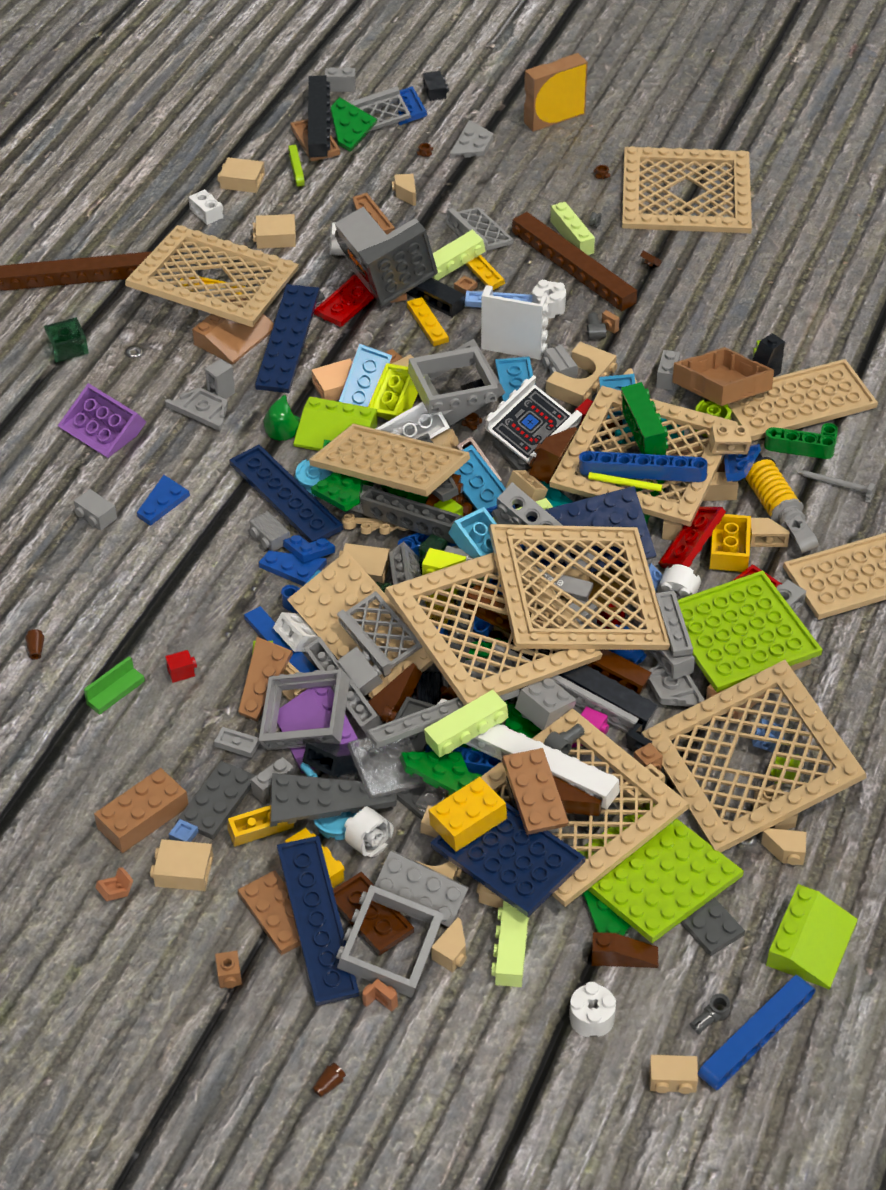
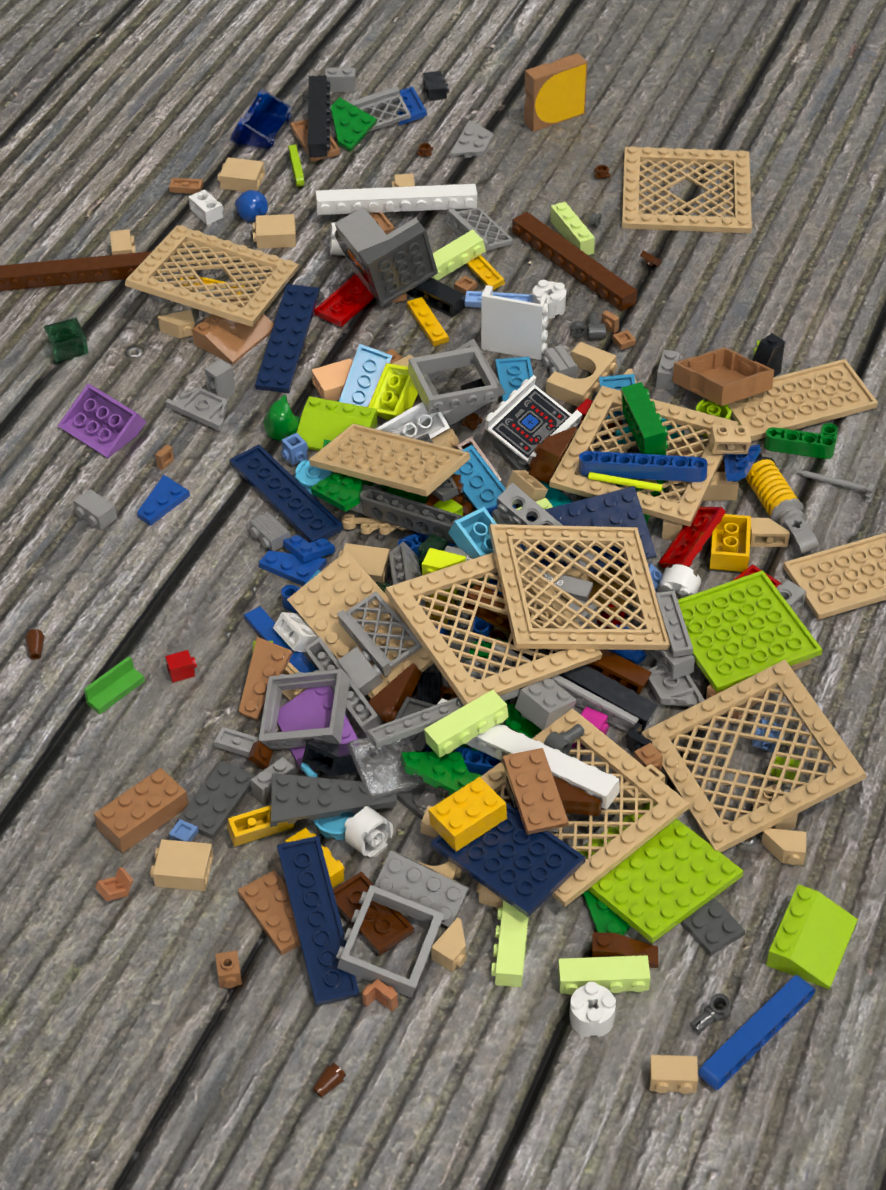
none -> tan brick [110,229,136,255]
none -> medium nougat plate [155,444,174,470]
none -> tan slope [158,310,195,338]
none -> medium nougat plate [169,178,203,194]
none -> clear blue windscreen [230,88,293,149]
none -> blue brick [235,190,268,222]
none -> reddish brown plate [248,740,273,770]
none -> medium blue brick [281,433,308,466]
none -> white brick [316,184,477,215]
none -> yellowish green brick [558,955,650,995]
none -> dark grey bush [570,320,587,338]
none -> medium nougat plate [612,330,636,350]

